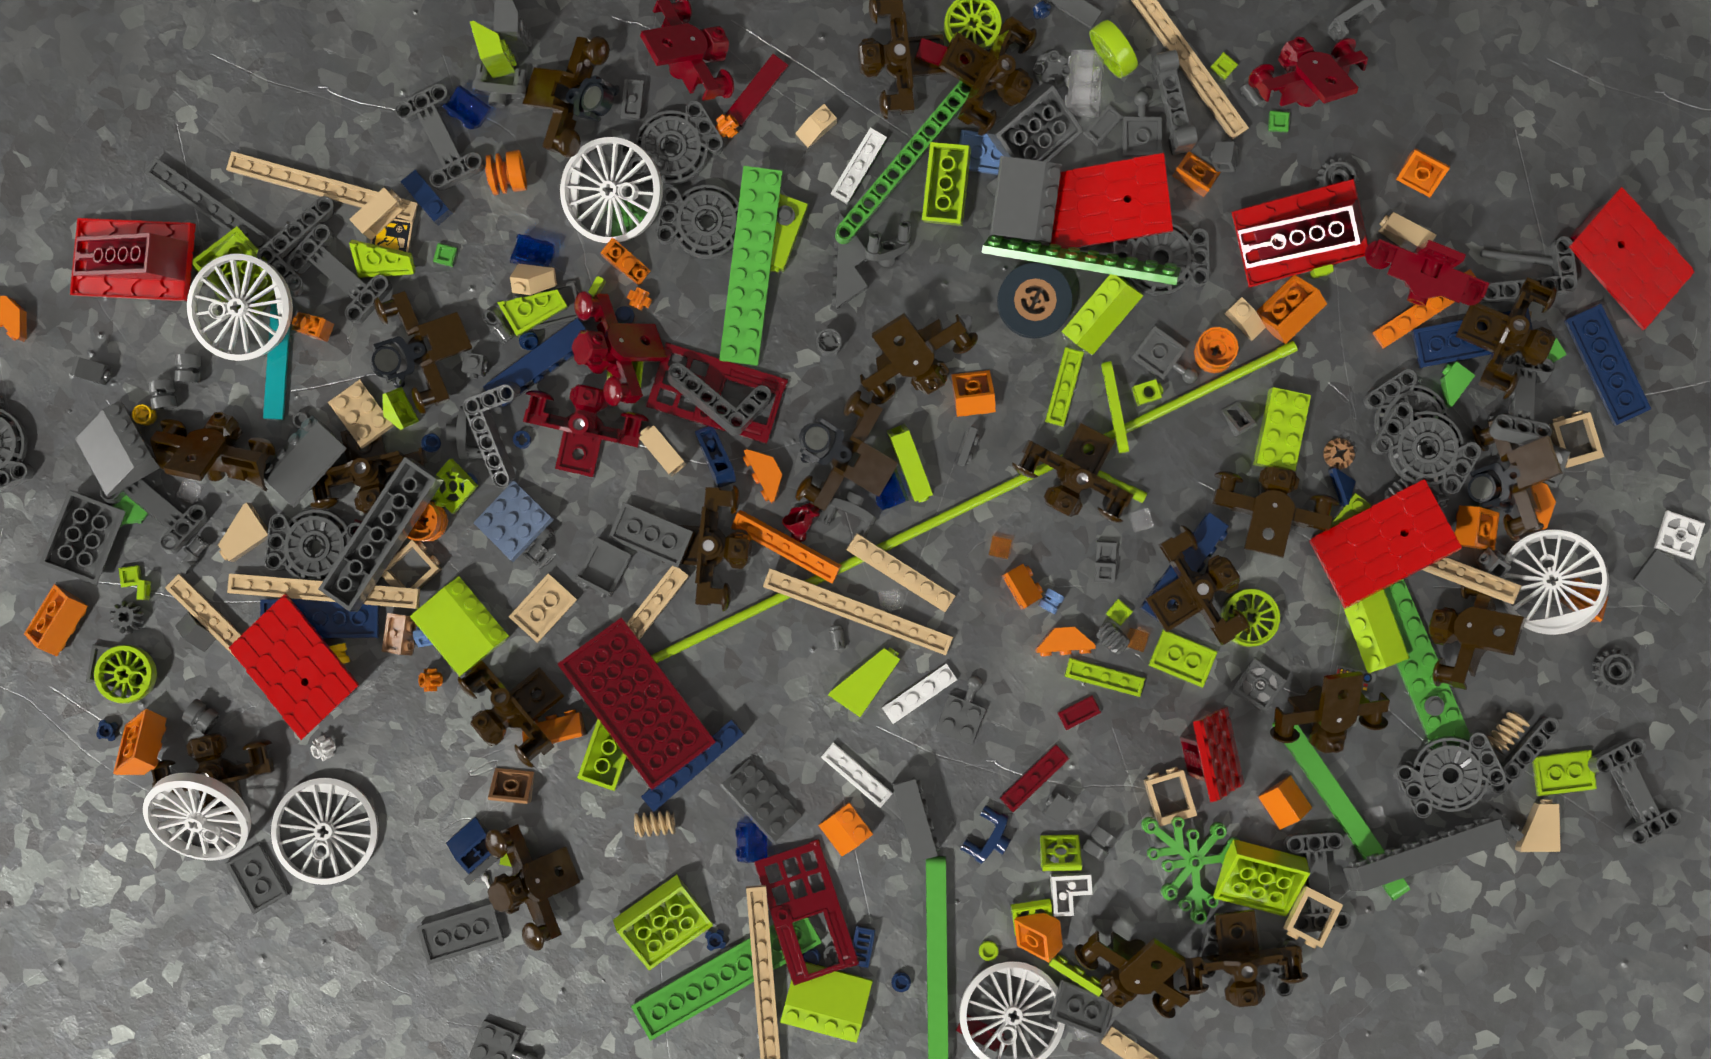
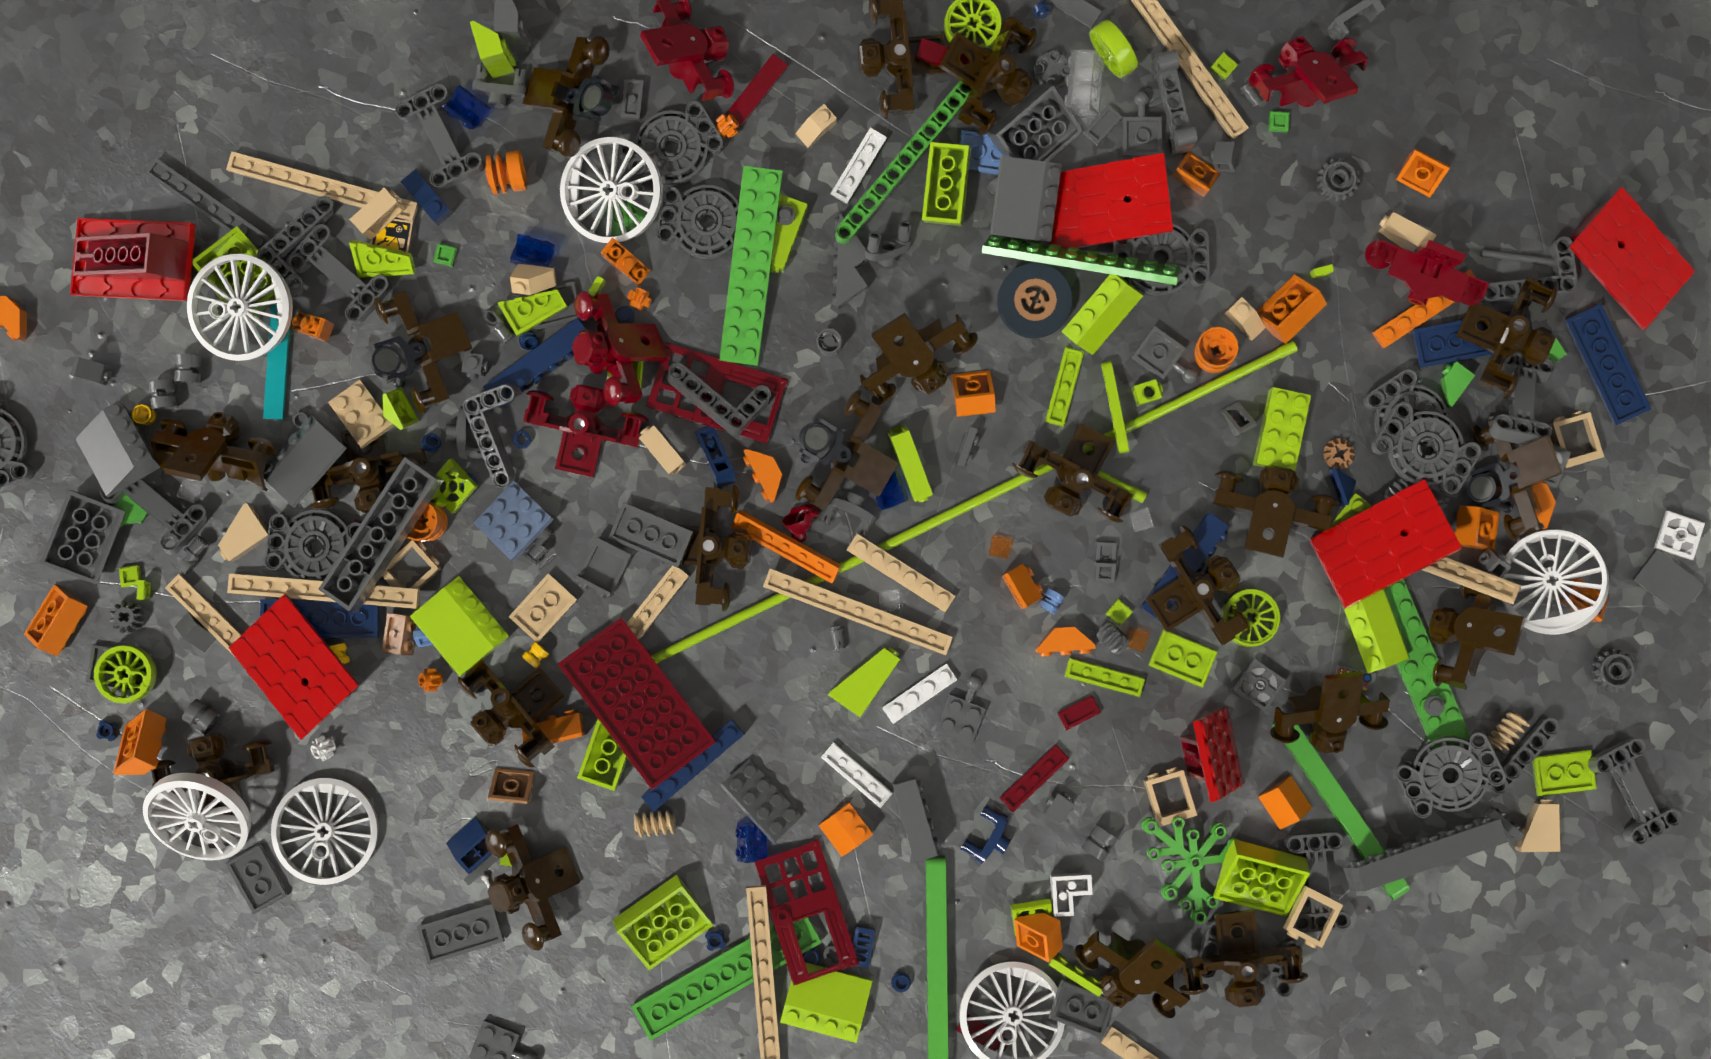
lime tile [979,940,999,961] -> none
lime piece [1040,835,1082,871] -> none
piece [1231,178,1368,287] -> none
none -> yellow wheel [522,641,549,668]

